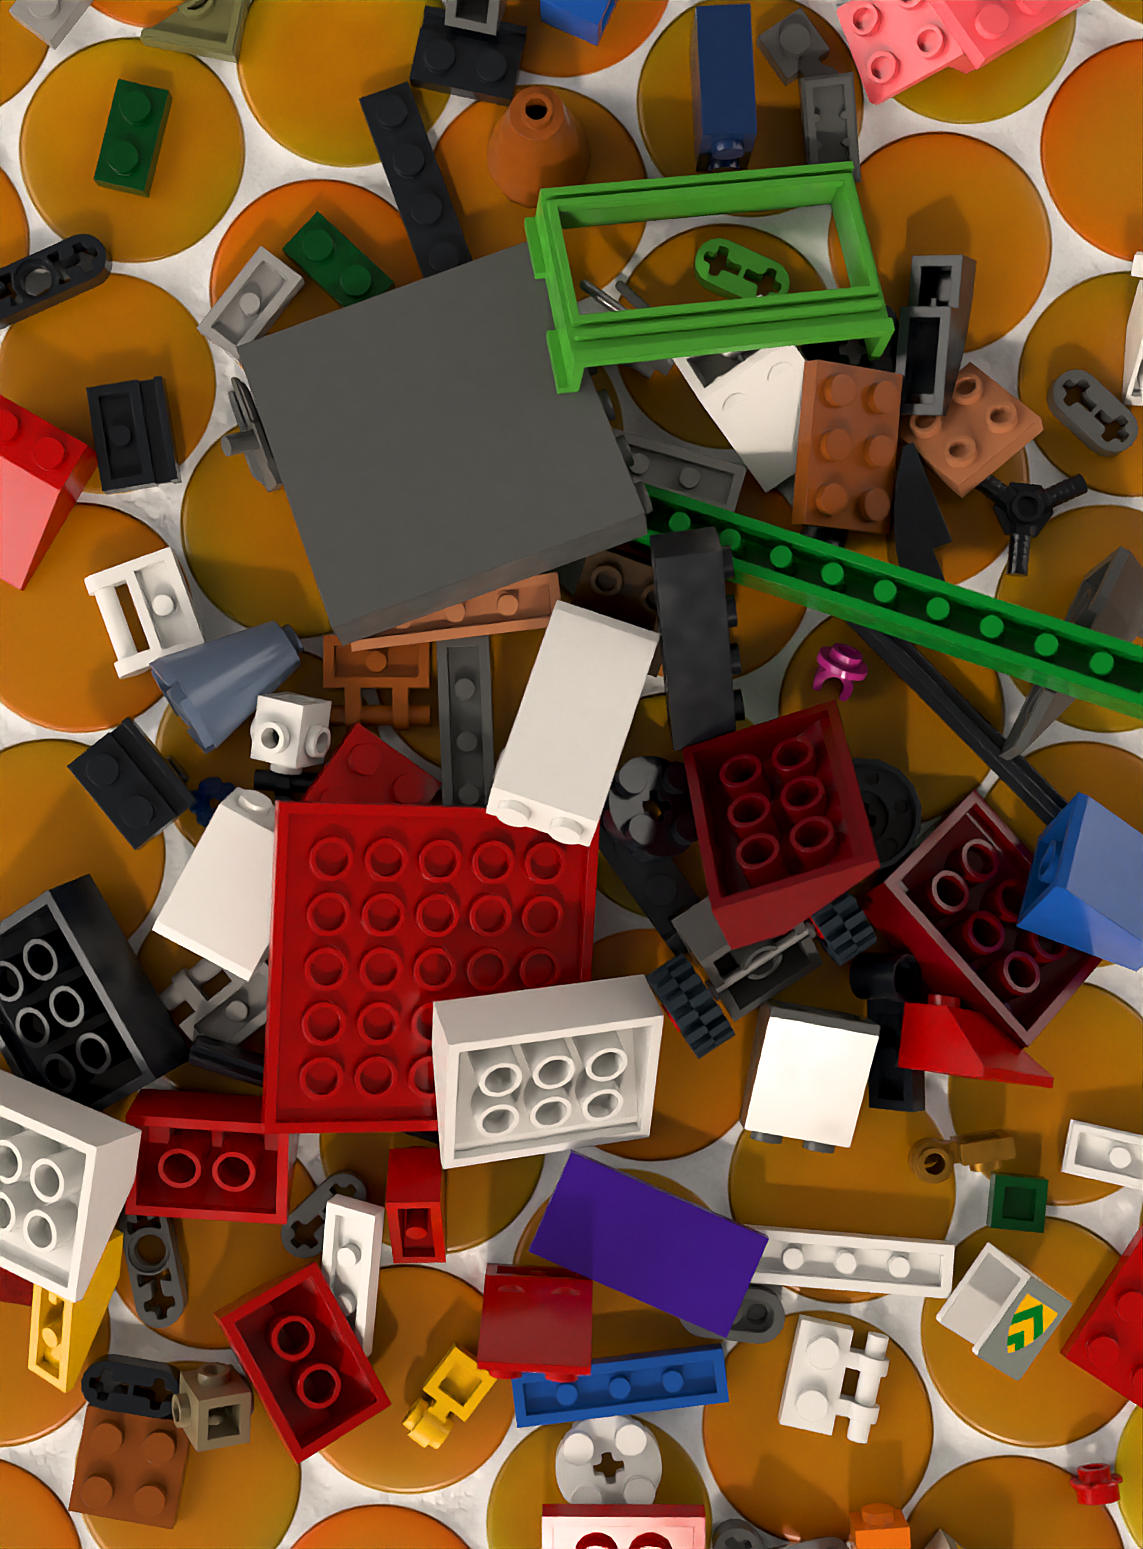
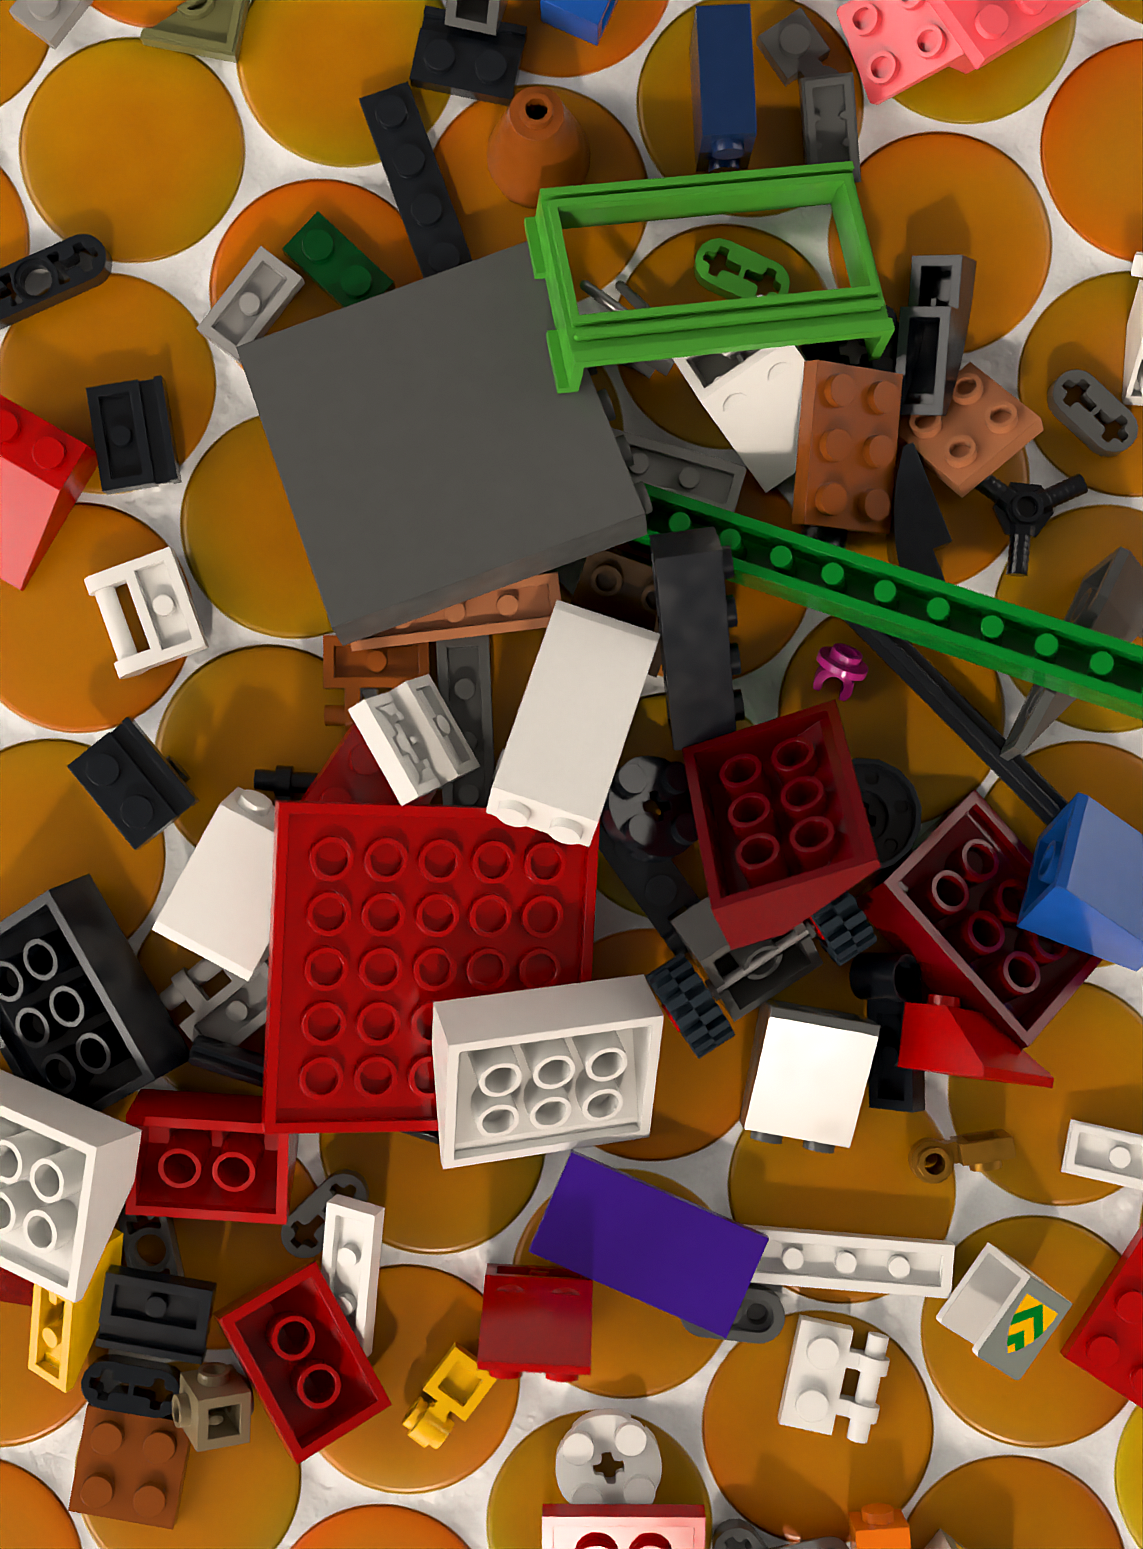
dark green plate [94,79,173,198] -> none
sand blue cone [149,620,304,754] -> none
clear blue plate [189,777,236,828] -> none
dark grey piece [221,377,283,492] -> none
white brick [250,691,332,775] -> none
red slope [385,1146,446,1263] -> none
blue plate [511,1343,729,1428] -> none
dark green plate [986,1171,1049,1233] -> none
red plate [1069,1463,1123,1505] -> none
none -> black plate [95,1264,217,1365]
none -> white slope [348,674,480,806]

